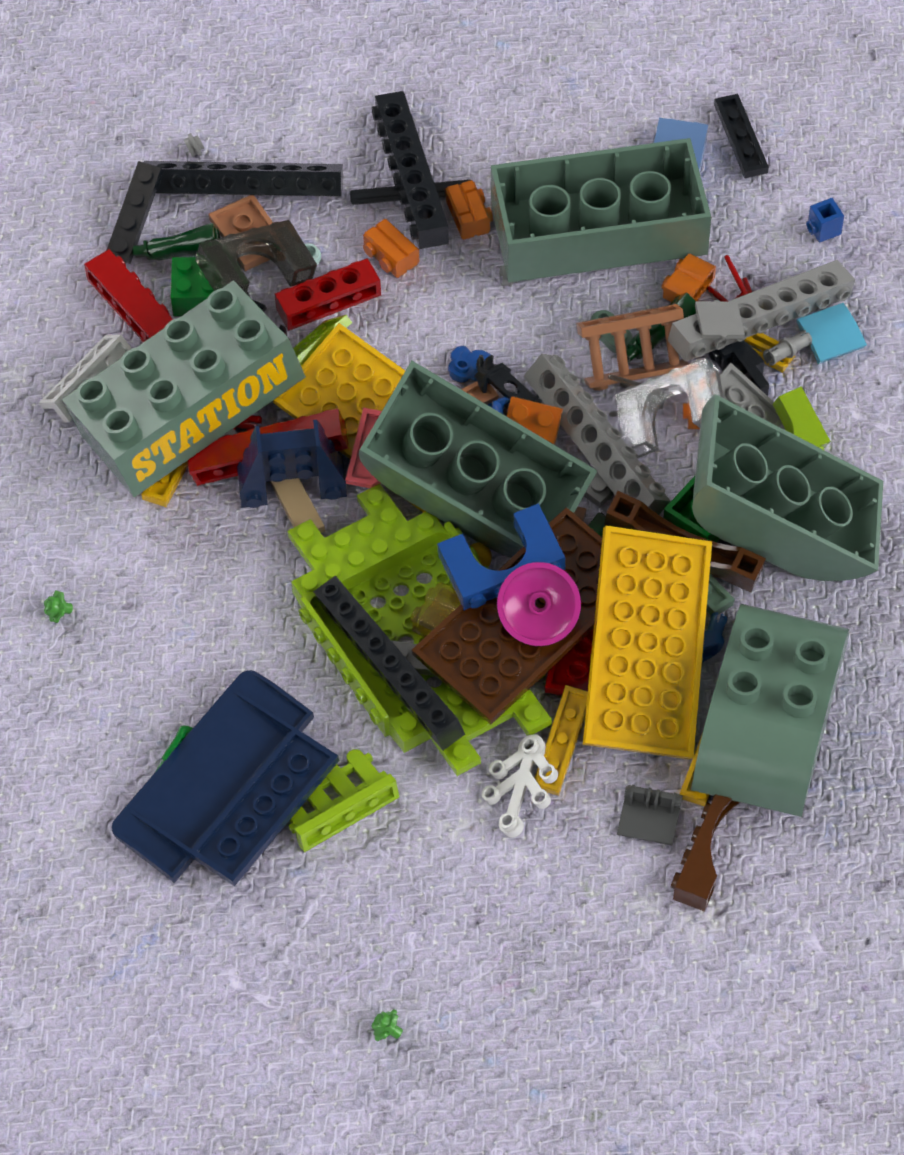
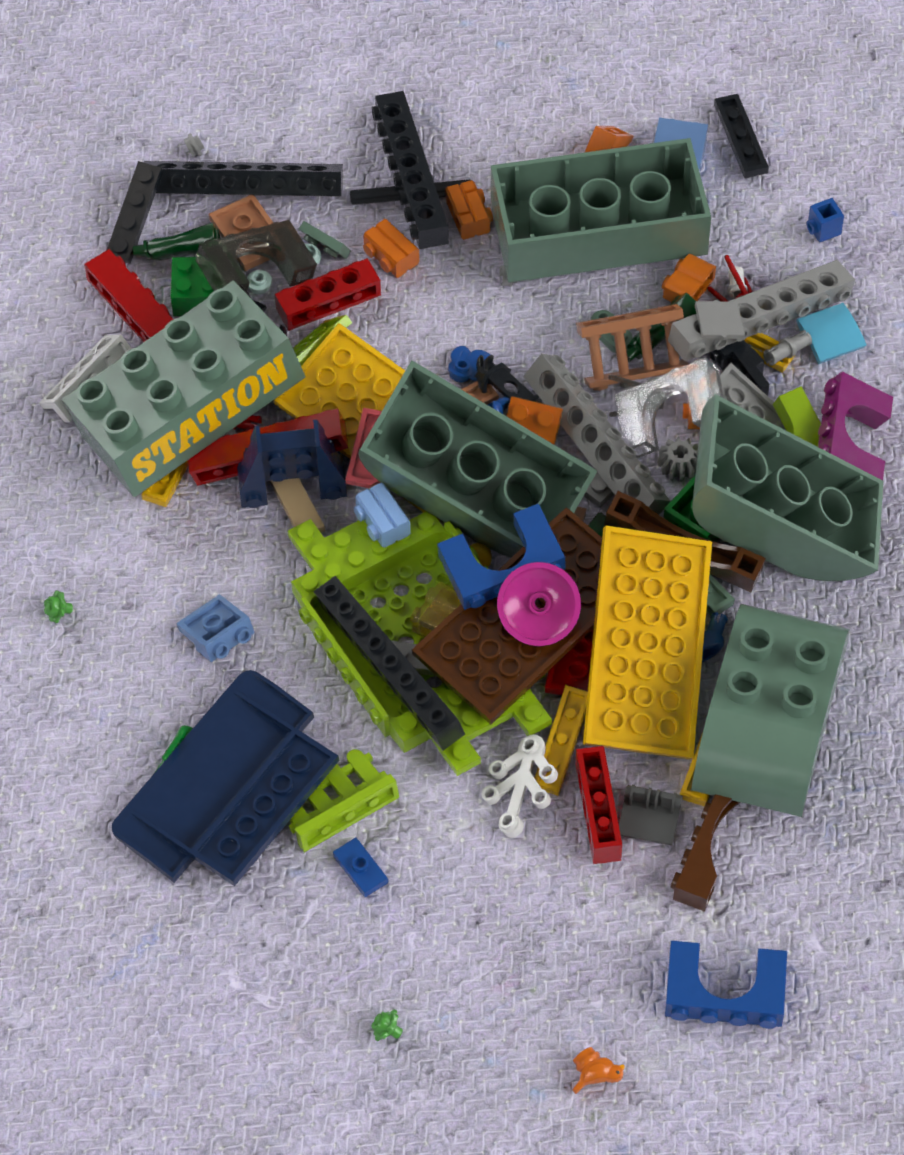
none -> medium blue plate [176,594,255,662]
none -> light aqua plate [246,270,272,294]
none -> sand green plate [299,221,351,259]
none -> blue plate [333,837,388,897]
none -> light blue brick [354,482,411,548]
none -> orange animal [572,1047,625,1094]
none -> red brick [575,746,622,864]
none -> orange slope [585,126,634,152]
none -> light grey gear [657,436,698,483]
none -> blue arch [665,941,787,1029]
none -> white pin [727,266,748,299]
none -> magenta arch [818,371,893,480]

